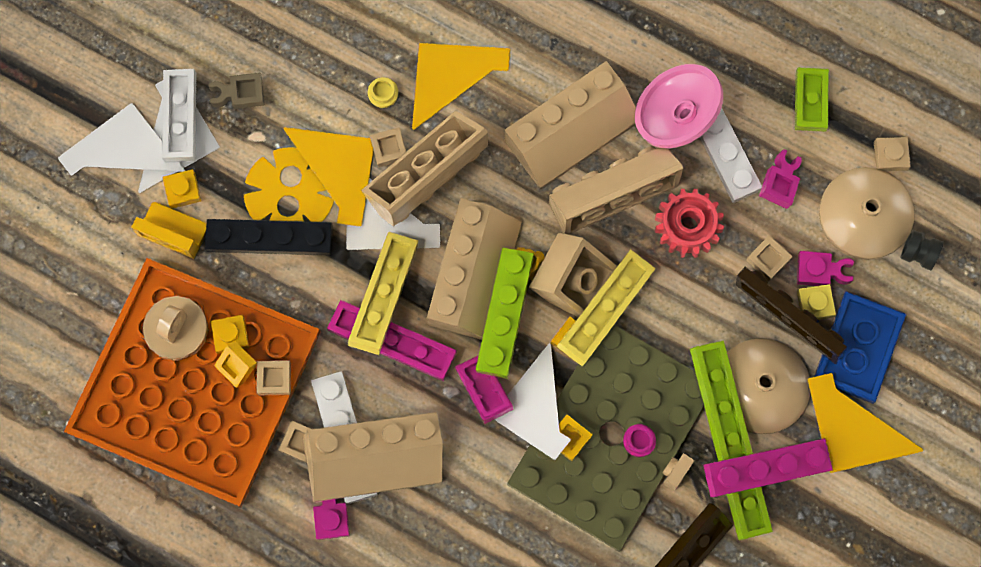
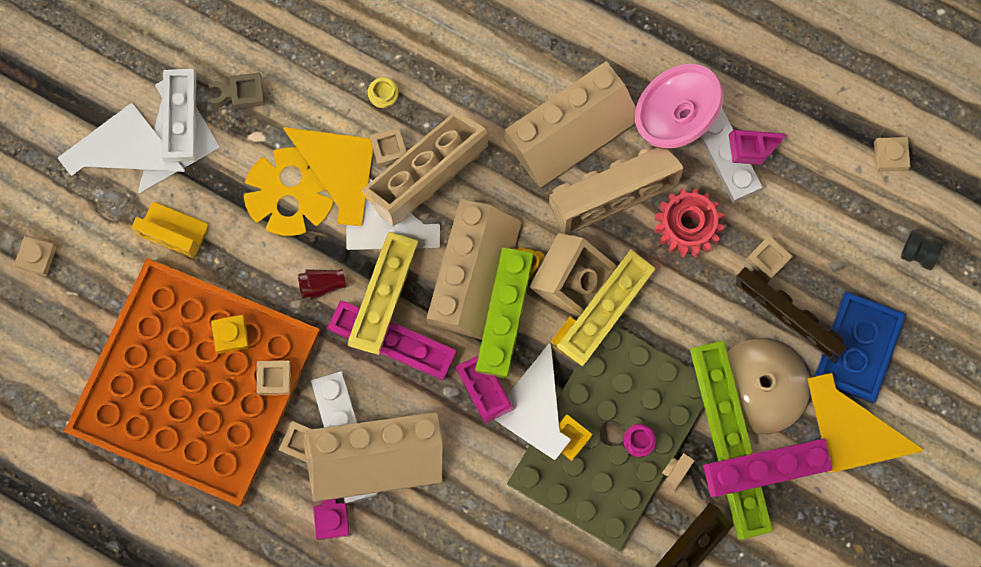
tan tile [143,296,209,361] -> none
yellow plate [163,169,201,209] -> none
black plate [205,219,333,256] -> none
yellow plate [214,341,257,388] -> none
yellow sticker [412,43,510,130] -> none
dark pink plate [759,149,802,209] -> none
lime plate [795,67,829,132] -> none
dark pink plate [797,251,854,286] -> none
light yellow plate [797,284,836,320] -> none
tan dish [819,167,914,260] -> none
none -> tan plate [14,236,57,276]
none -> dark red cone [298,269,346,300]
none -> dark pink tile [728,130,785,165]

